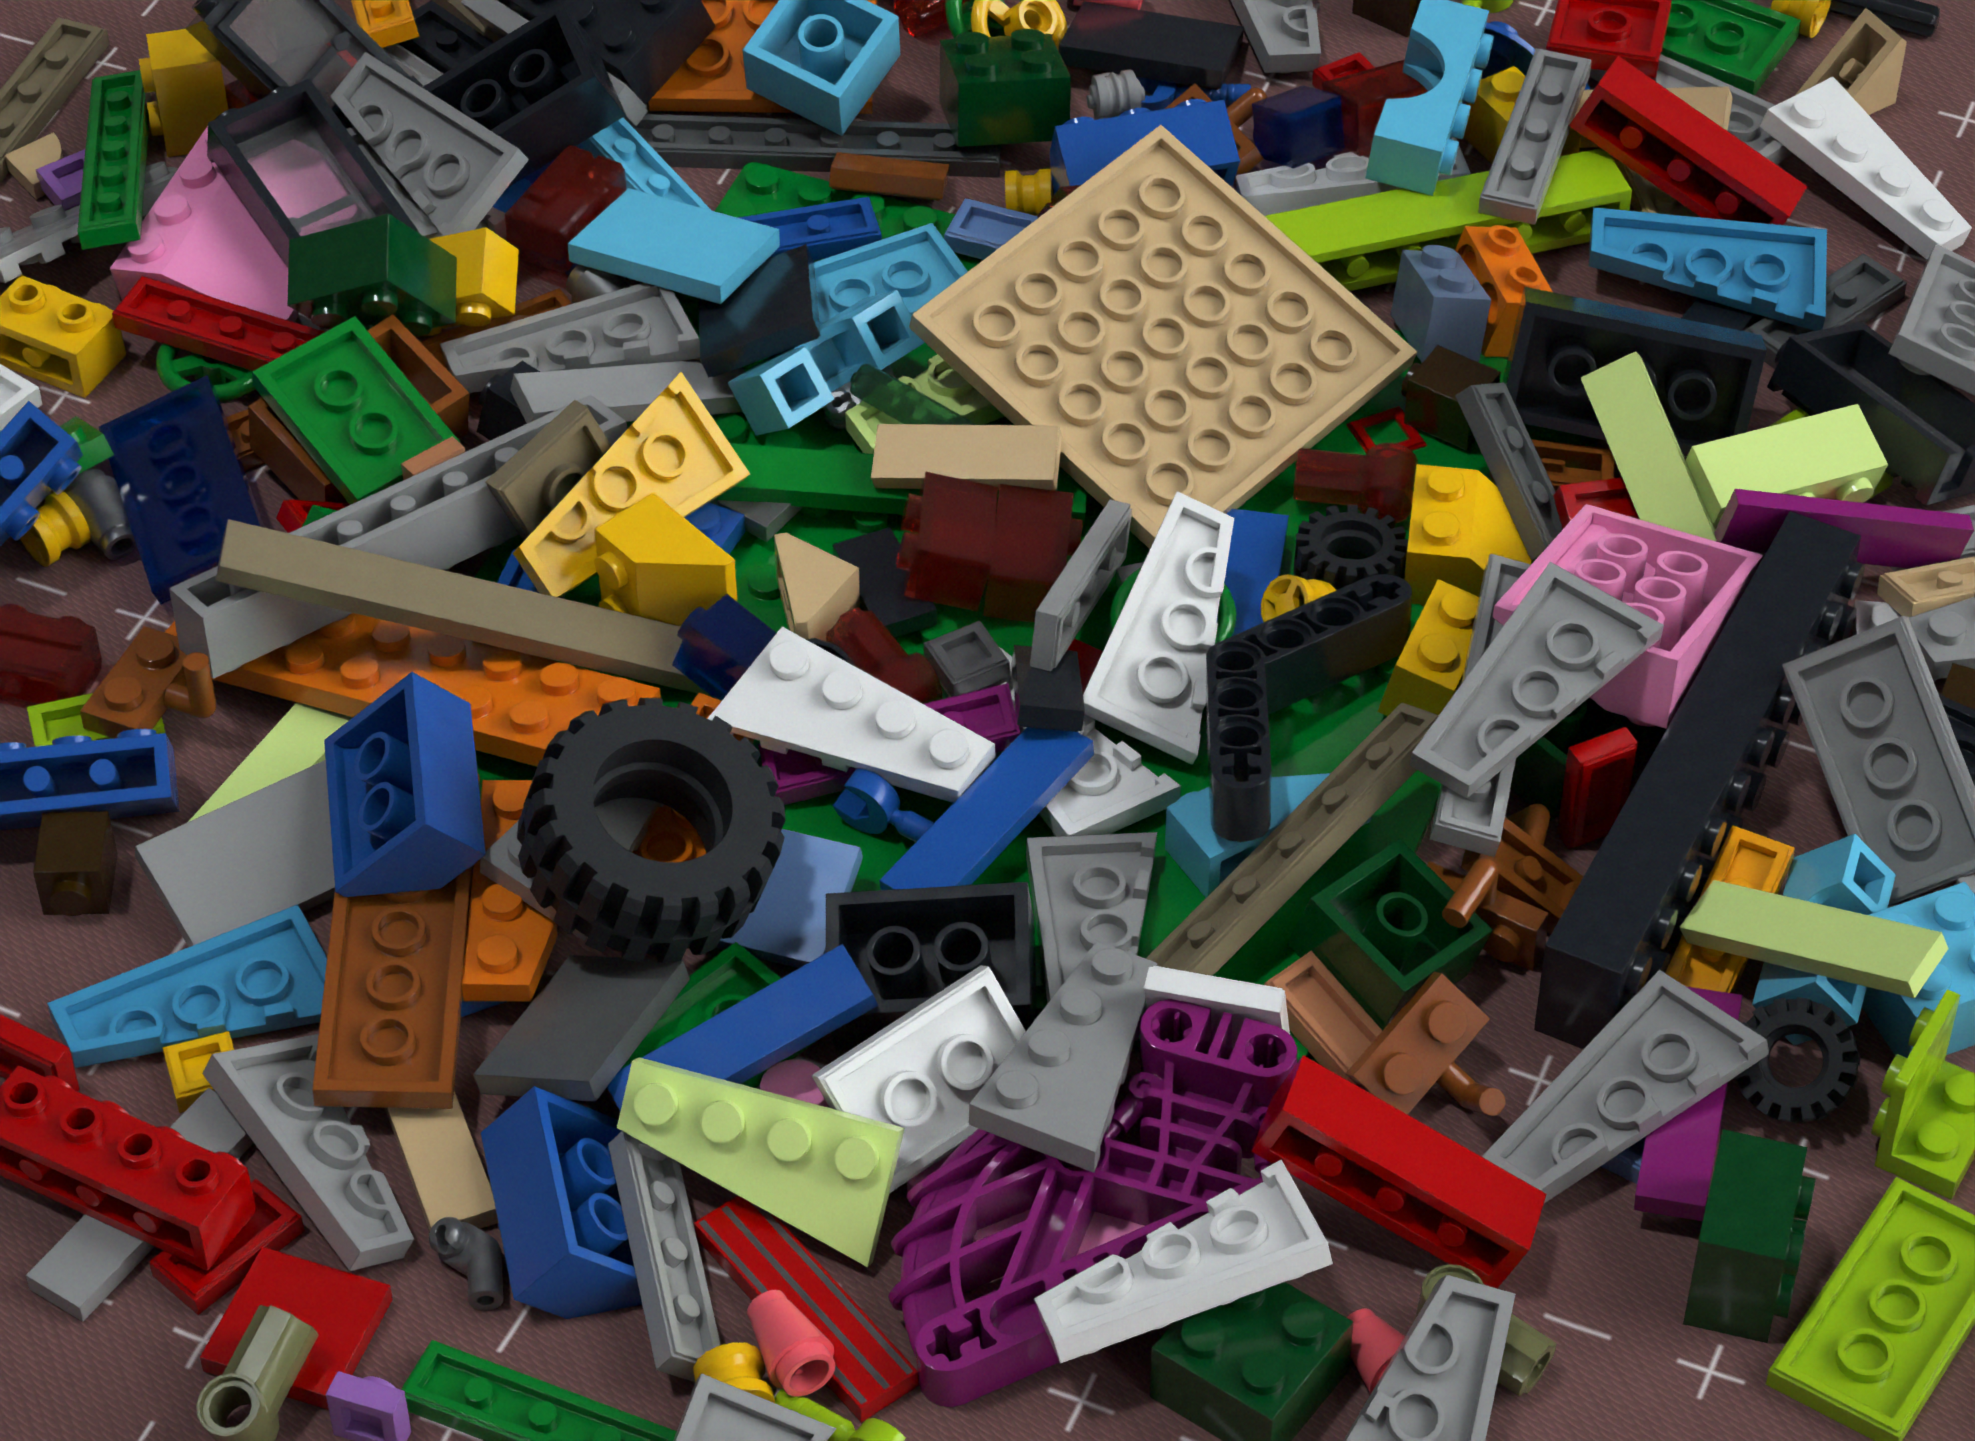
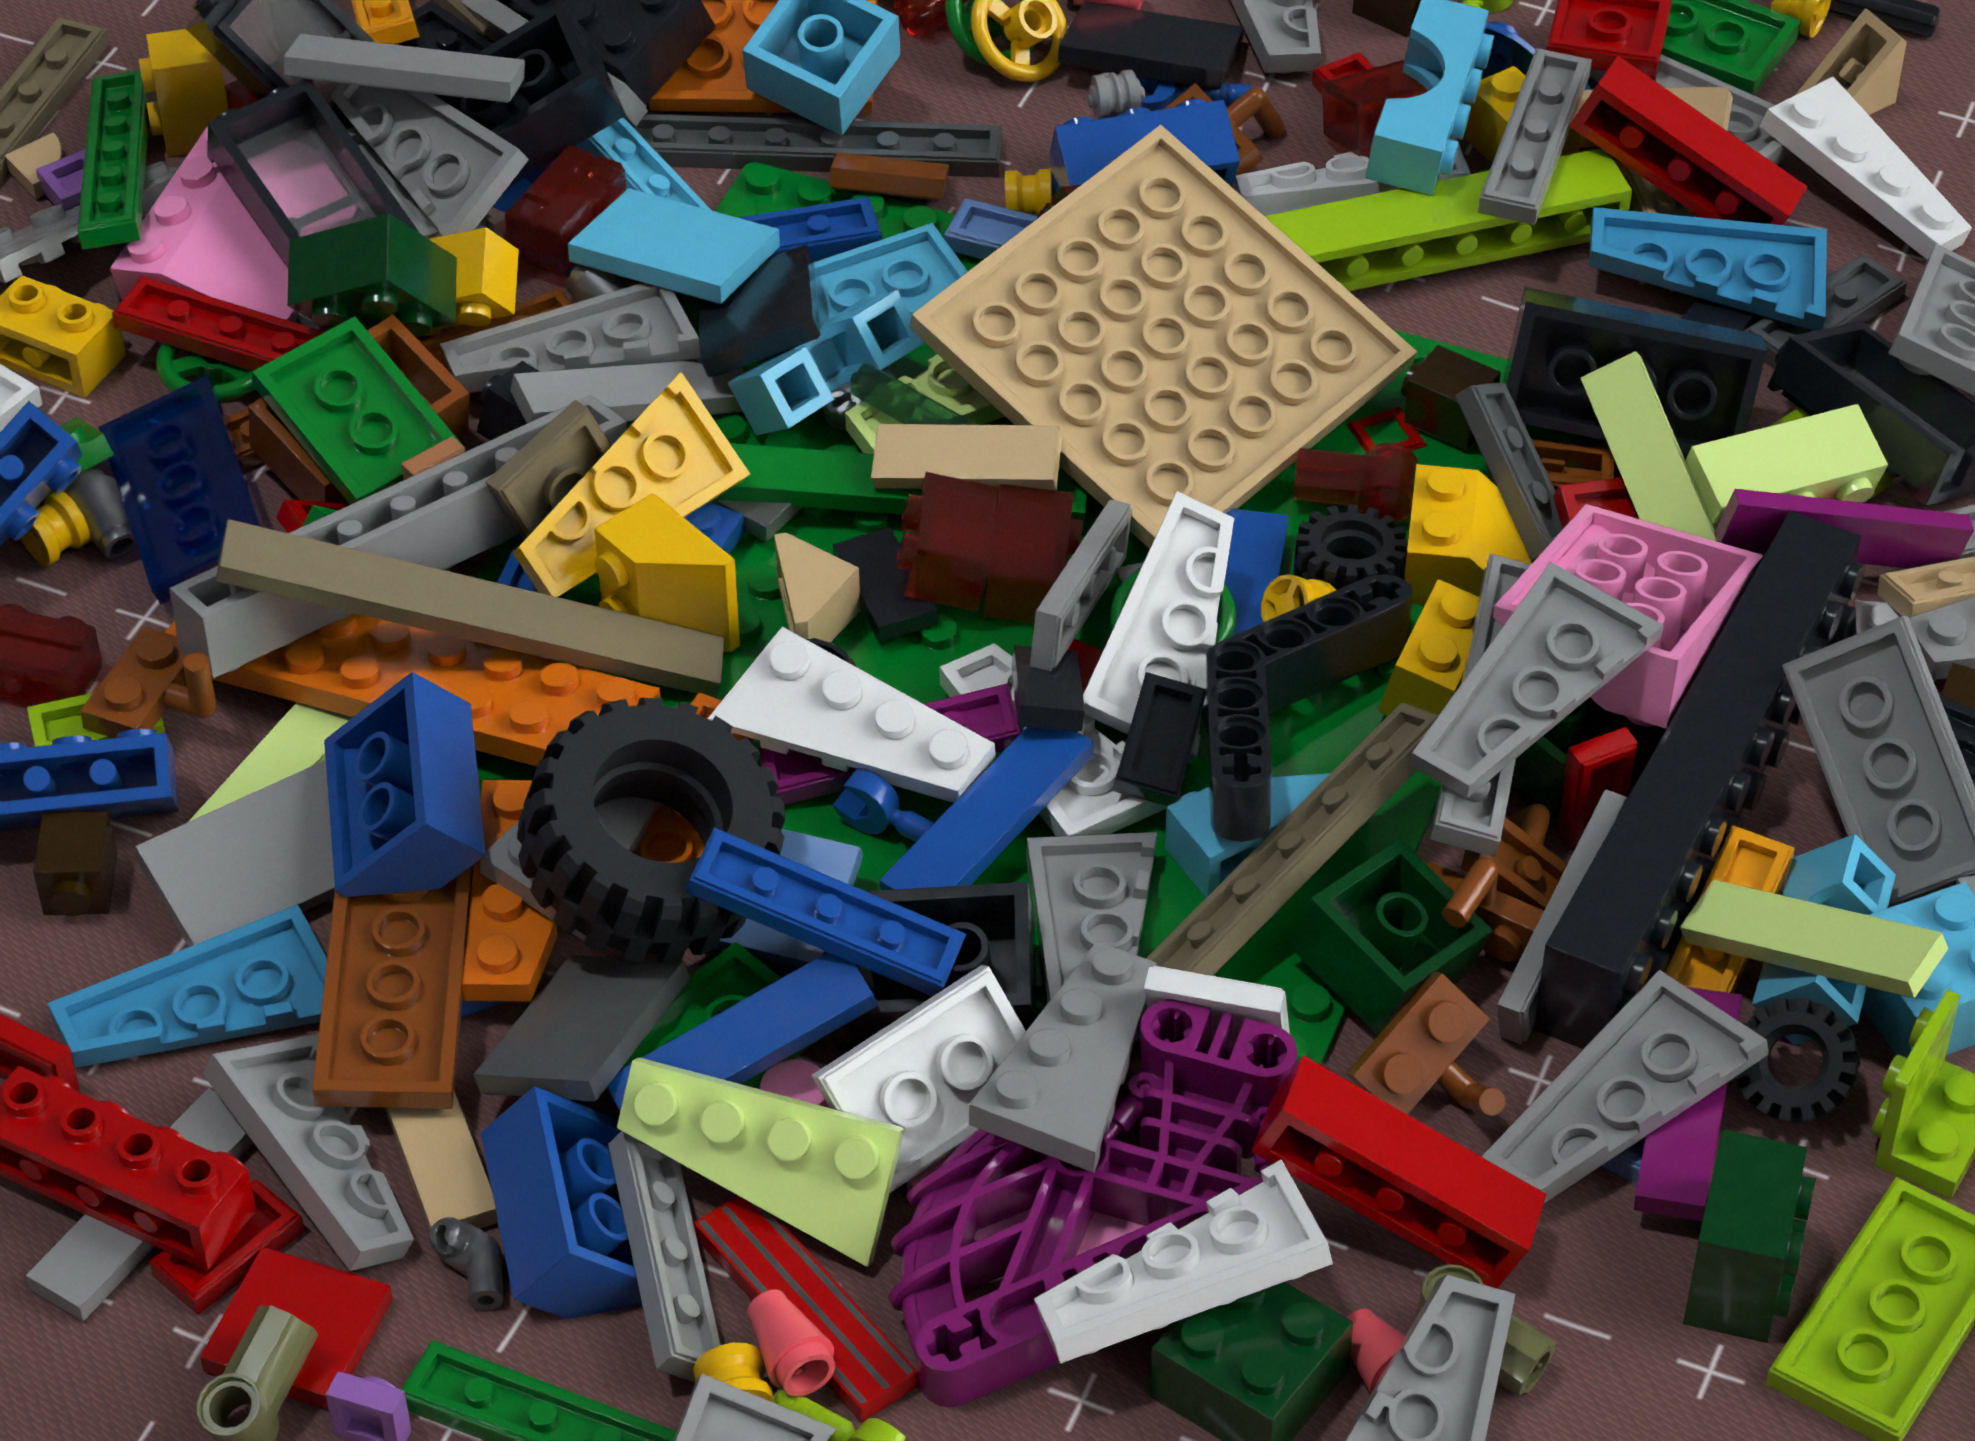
yellow tile [163,1031,234,1113] -> none
clear blue brick [672,594,777,700] -> none
clear red piece [826,607,943,704] -> none
flat silver tile [924,621,1010,697] -> none
dark green brick [939,29,1071,147] -> none
clear blue brick [1252,85,1345,168] -> none
nougat tile [1264,951,1382,1086] -> none
sand blue brick [1390,245,1491,363] -> none
orange brick [1455,225,1553,357] -> none
none -> light grey tile [284,34,525,103]
none -> blue tile [686,828,966,997]
none -> black tile [1112,672,1207,806]
none -> light grey tile [1497,789,1627,1045]

